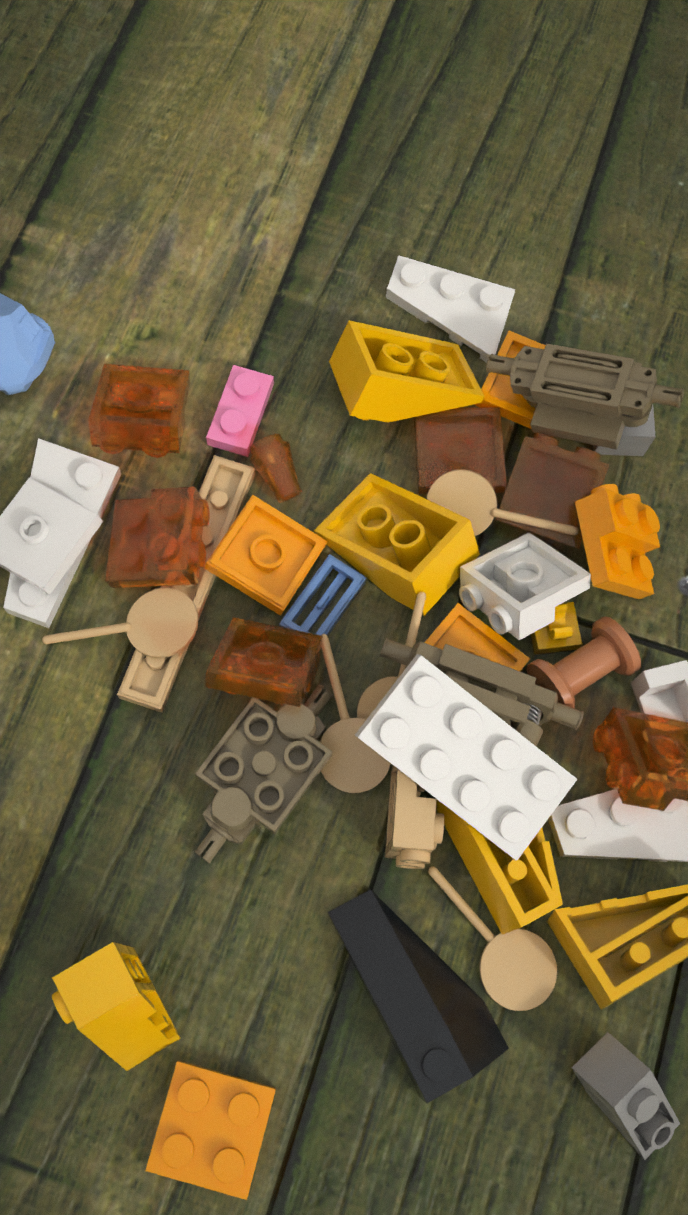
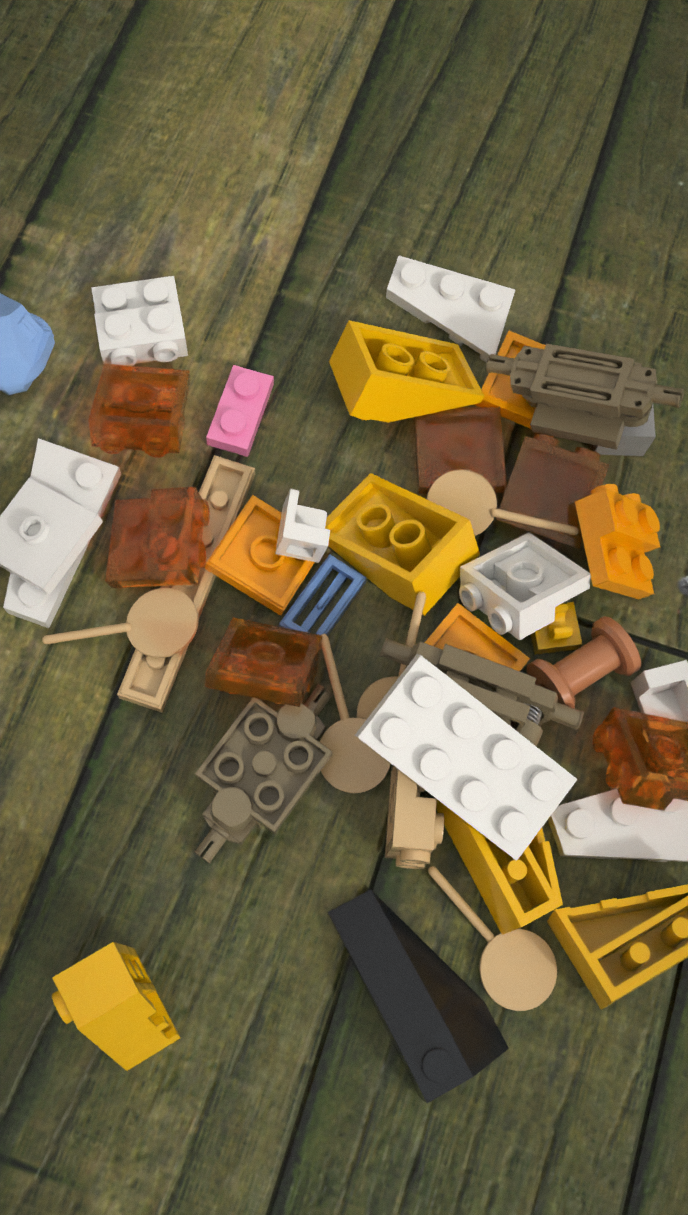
light orange plate [145,1060,276,1200] -> none
clear orange cone [249,434,302,502] -> none
light grey slope [572,1032,680,1160] -> none
none -> white plate [91,276,188,368]
none -> white panel [275,489,330,563]

